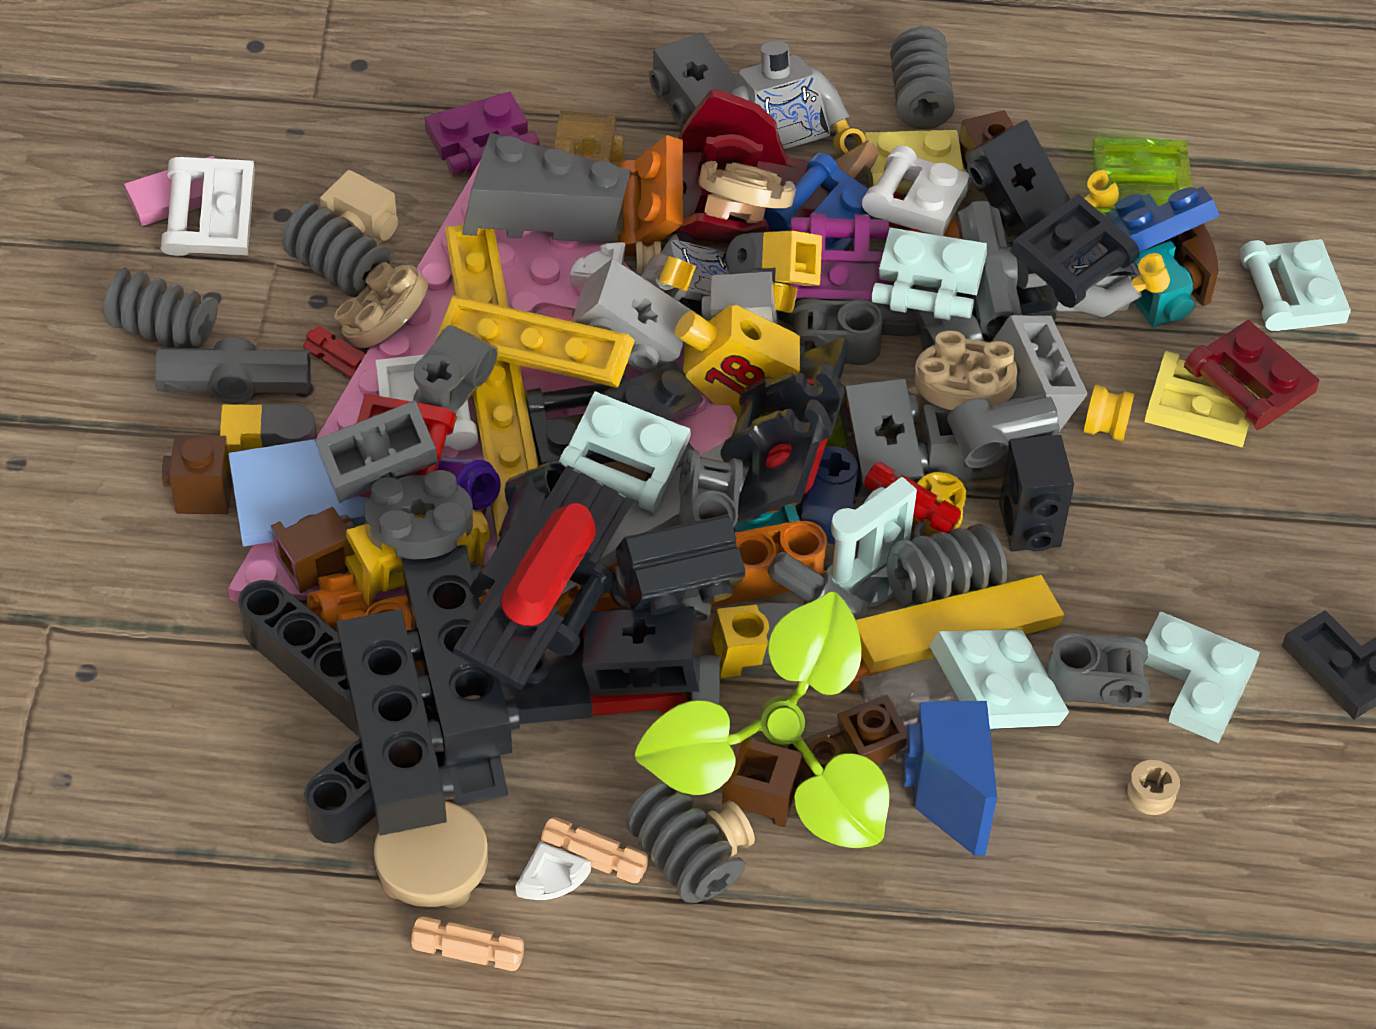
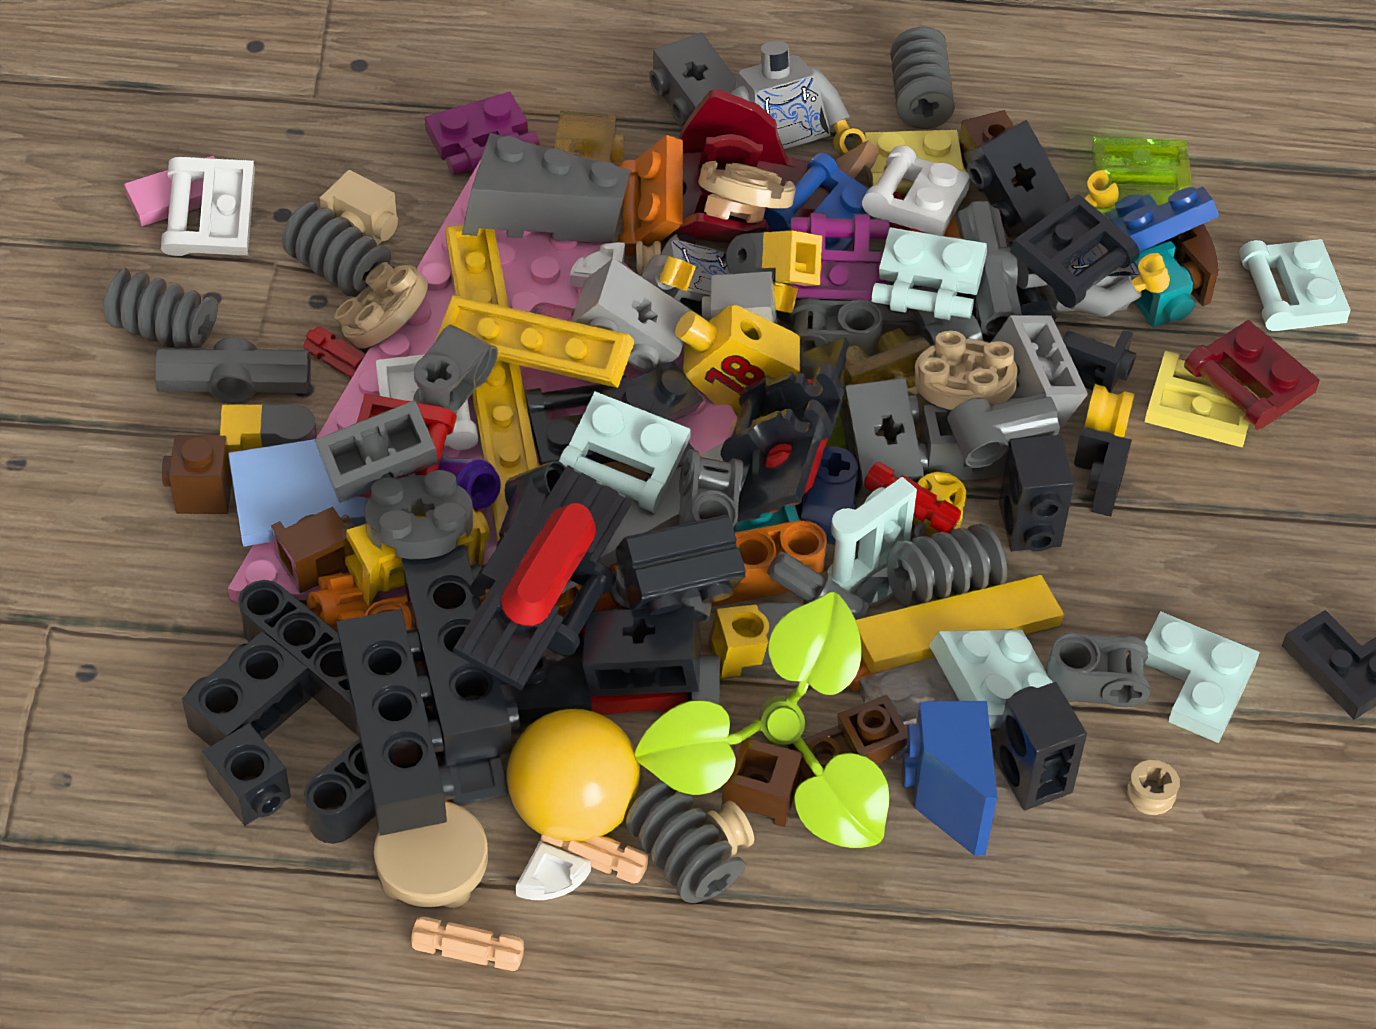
none -> black brick [182,631,312,746]
none -> black brick [202,723,291,826]
none -> yellow piece [507,709,641,842]
none -> clear yellow hips [841,328,931,389]
none -> black brick [994,681,1087,811]
none -> black bracket [1063,329,1136,393]
none -> black bracket [1074,428,1132,517]

